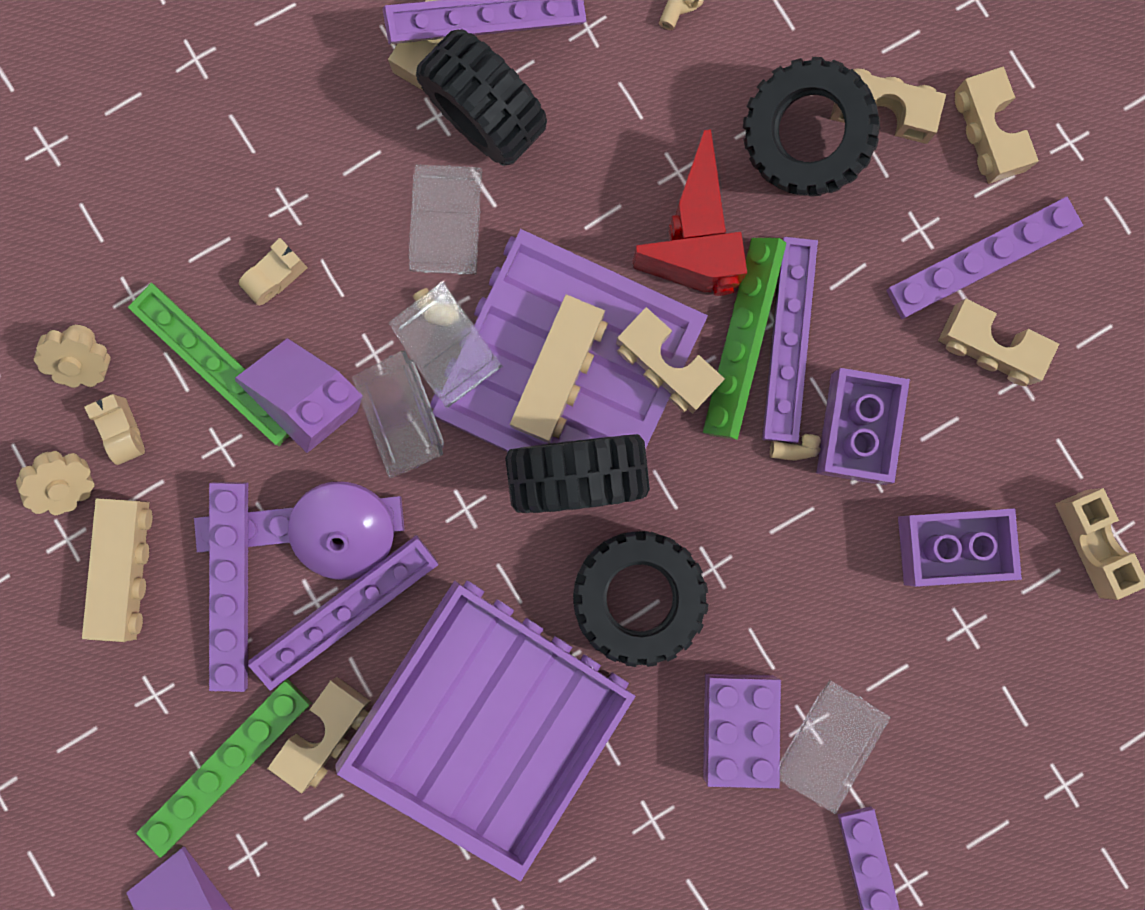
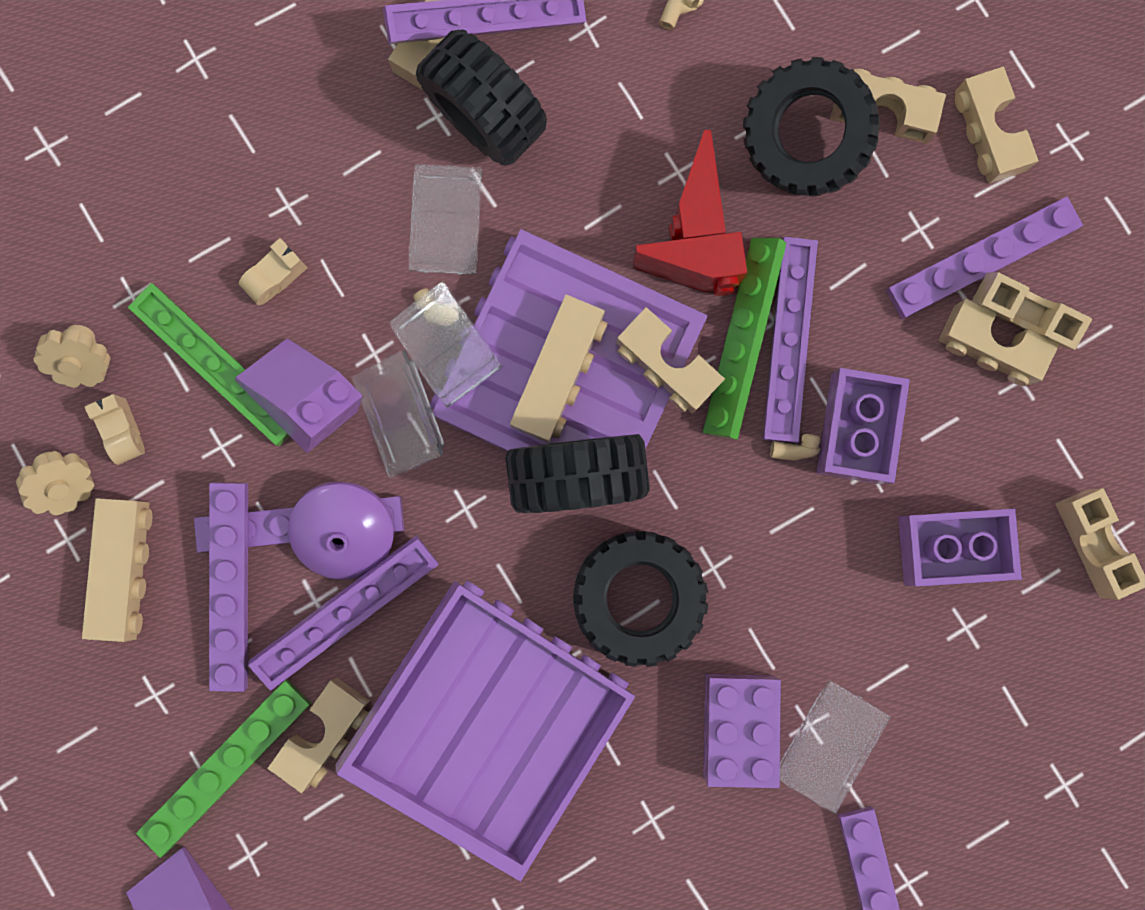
none -> tan arch [972,272,1092,350]

